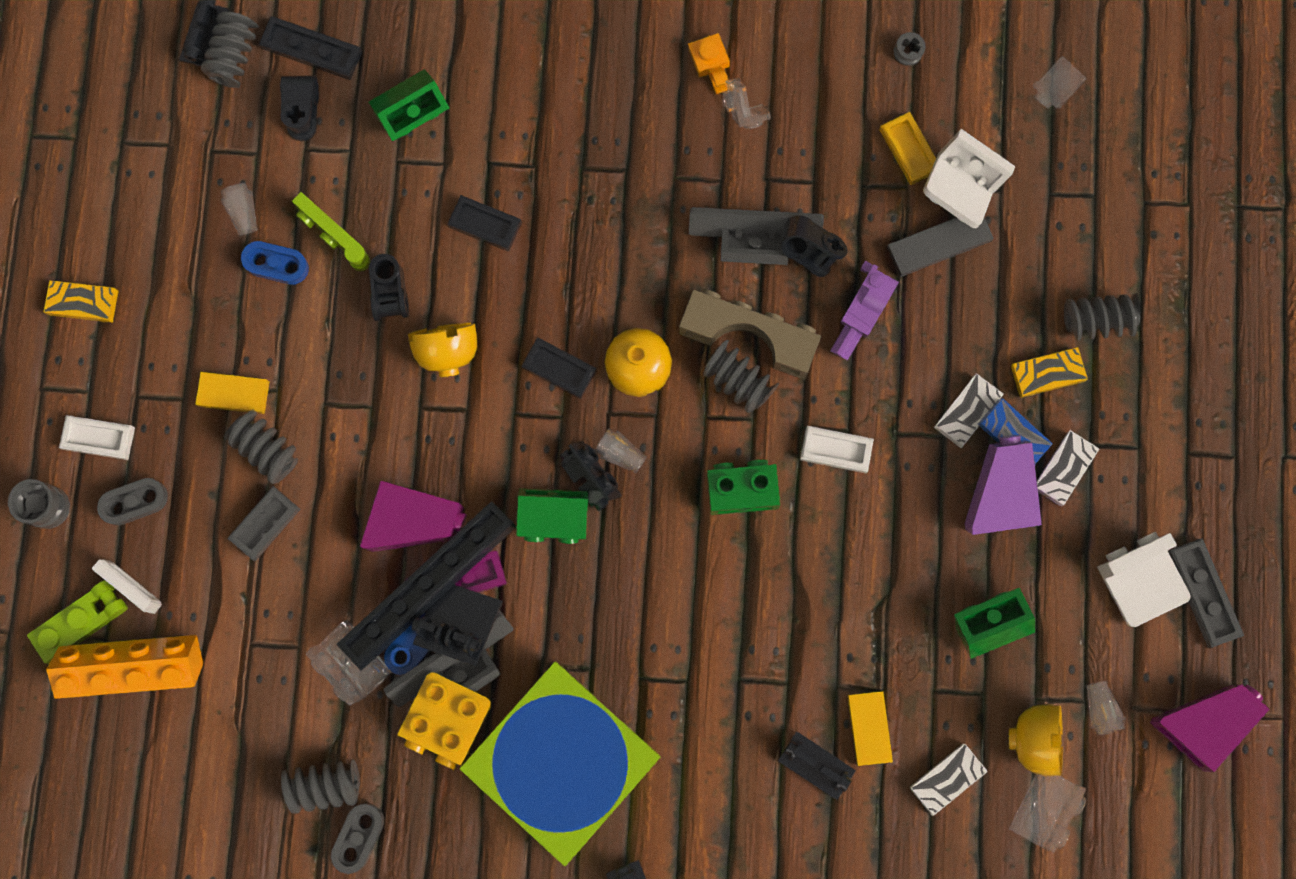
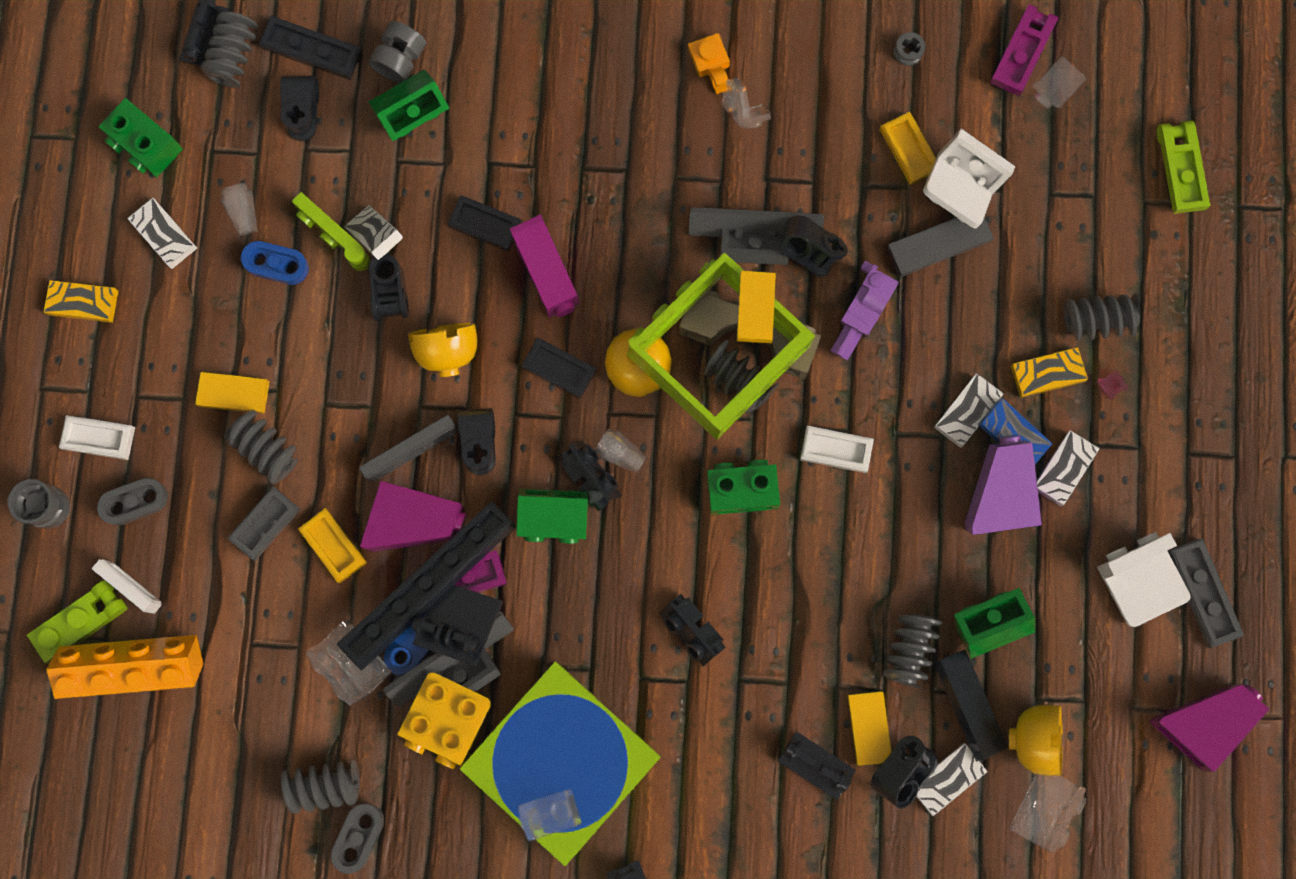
clear cone [1086,681,1126,736] -> none
none -> green brick [98,98,183,178]
none -> tile [127,198,197,269]
none -> yellow tile [298,508,367,583]
none -> white tile [344,205,403,260]
none -> dark grey tile [359,415,459,483]
none -> dark grey wheel [368,21,427,83]
none -> black piece [458,408,496,476]
none -> magenta slope [510,214,579,318]
none -> clear bracket [518,789,582,841]
none -> lime window [627,252,815,440]
none -> black hinge [659,594,726,667]
none -> yellow tile [737,271,776,343]
none -> black piece [871,736,938,809]
none -> dark grey piece [882,612,943,690]
none -> black tile [934,649,1008,762]
none -> magenta plate [990,4,1059,97]
none -> clear pink piece [1098,370,1128,400]
none -> lime plate [1157,120,1210,214]

